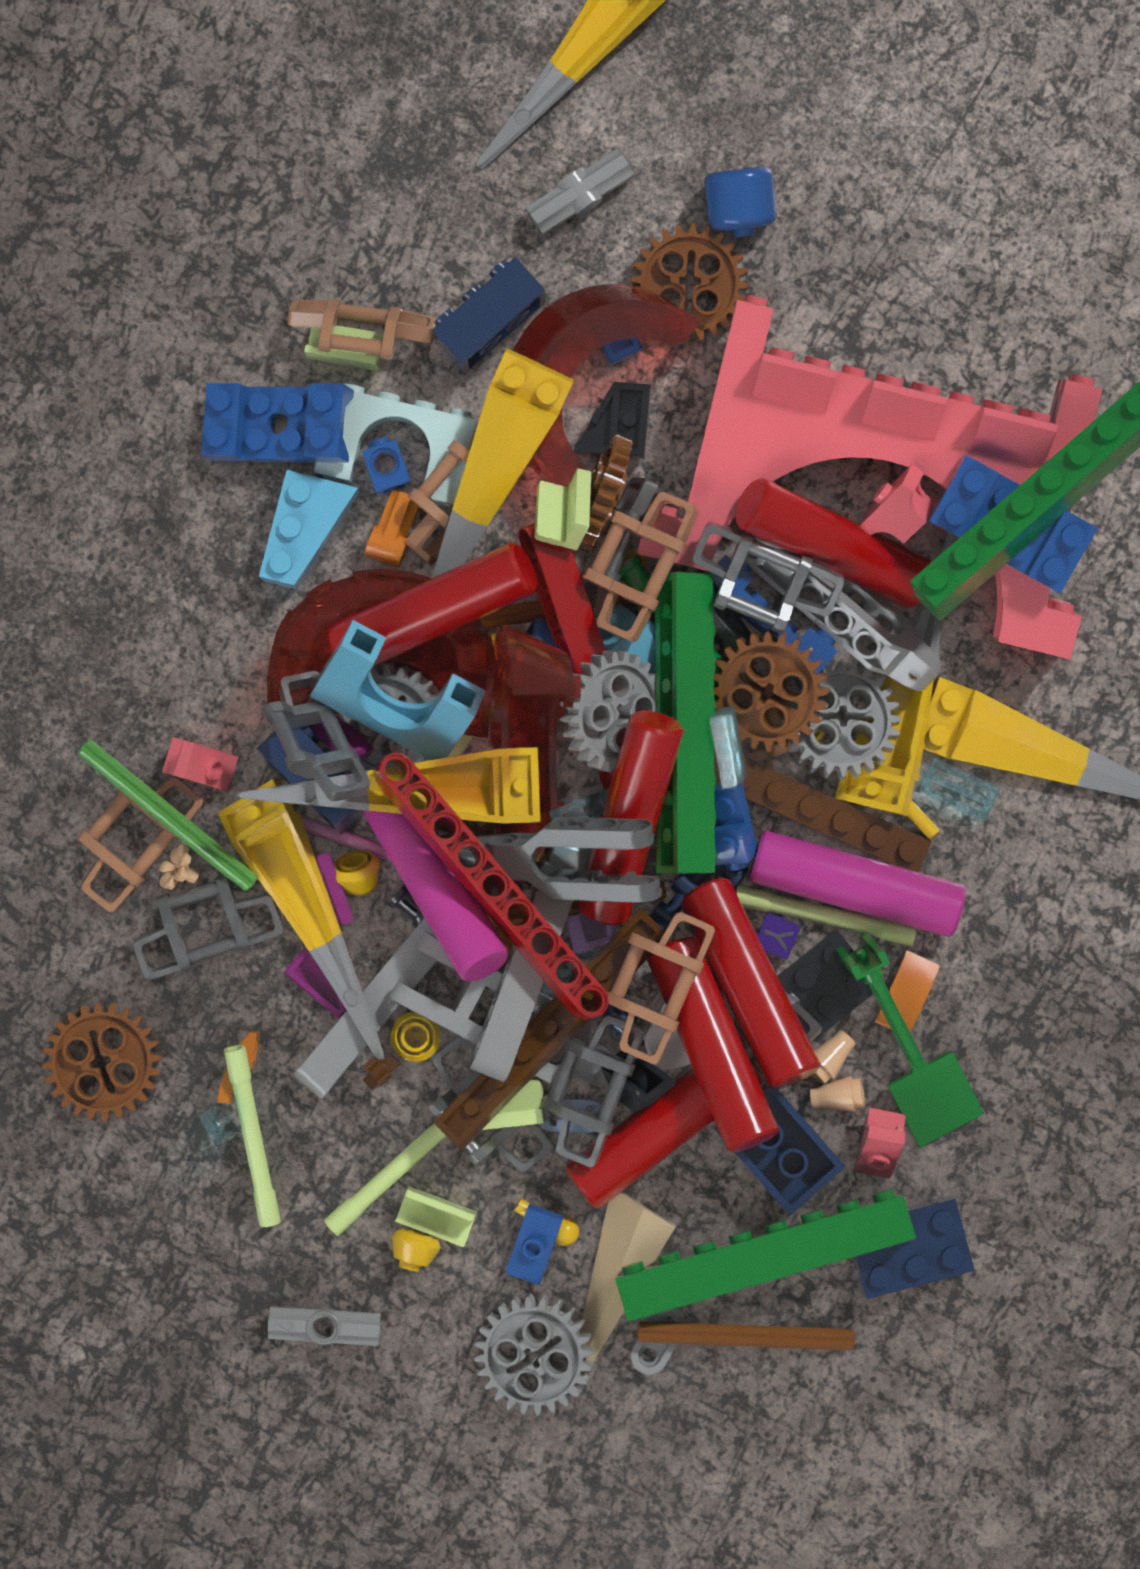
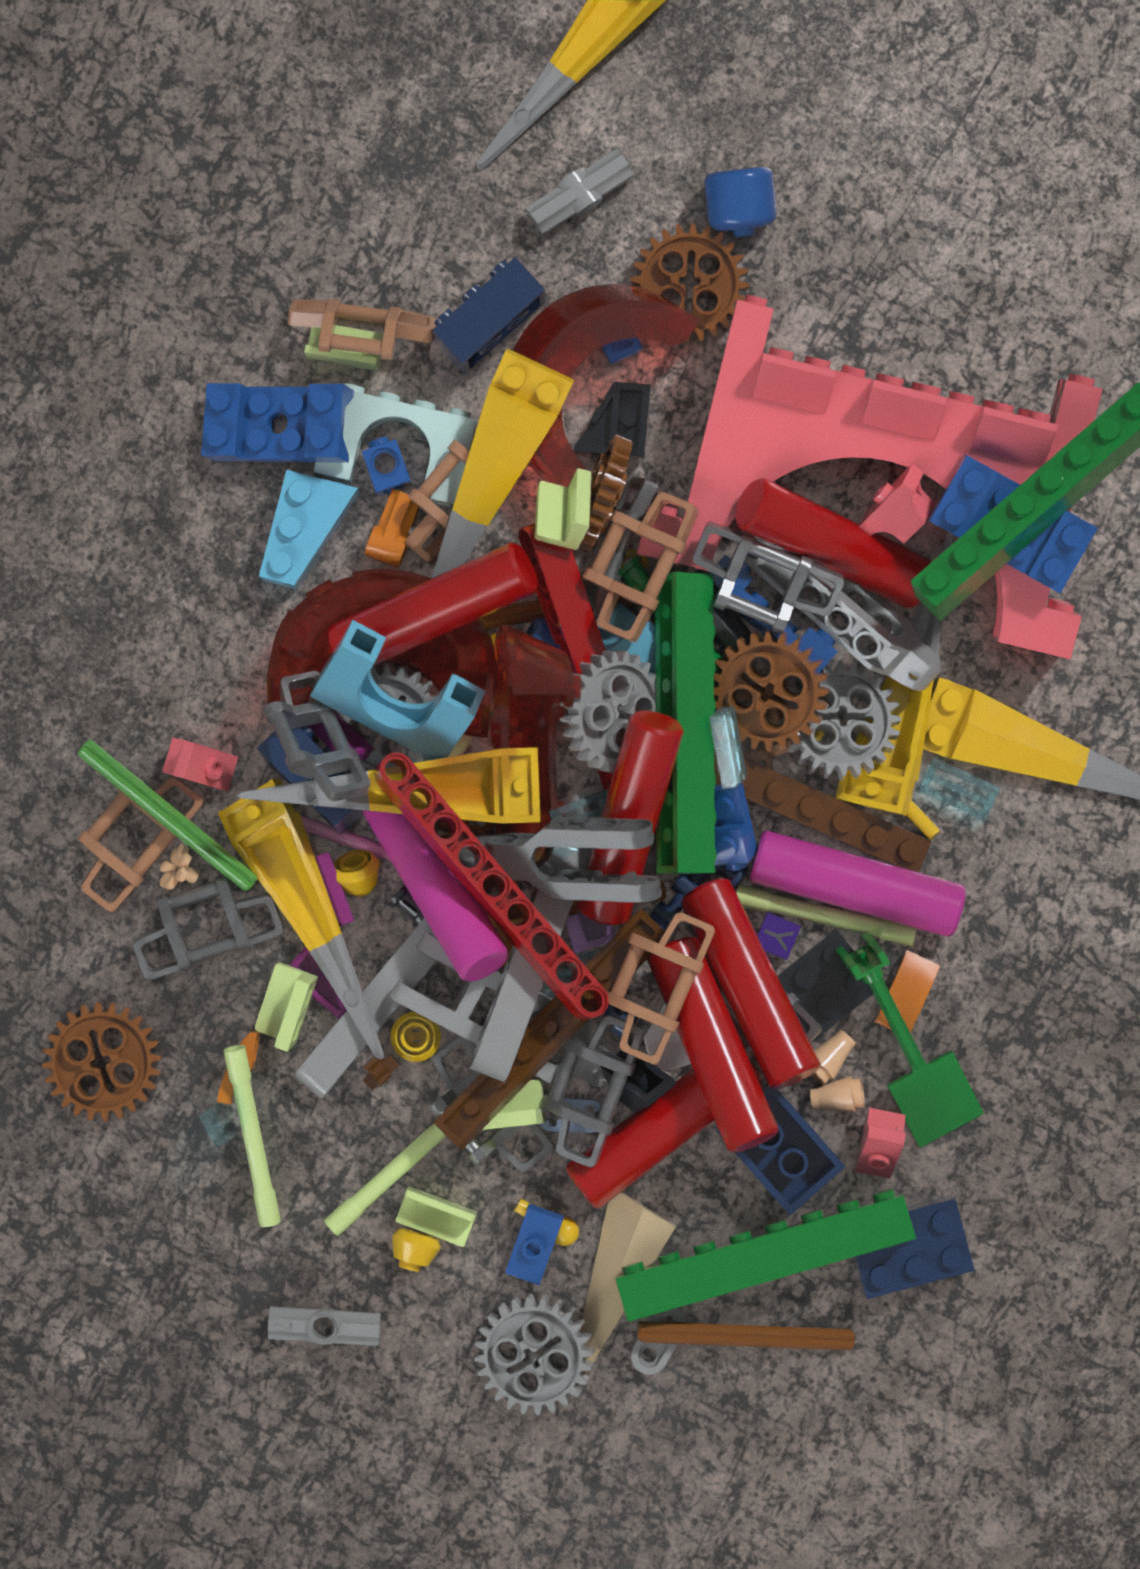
none -> yellowish green panel [255,962,318,1052]

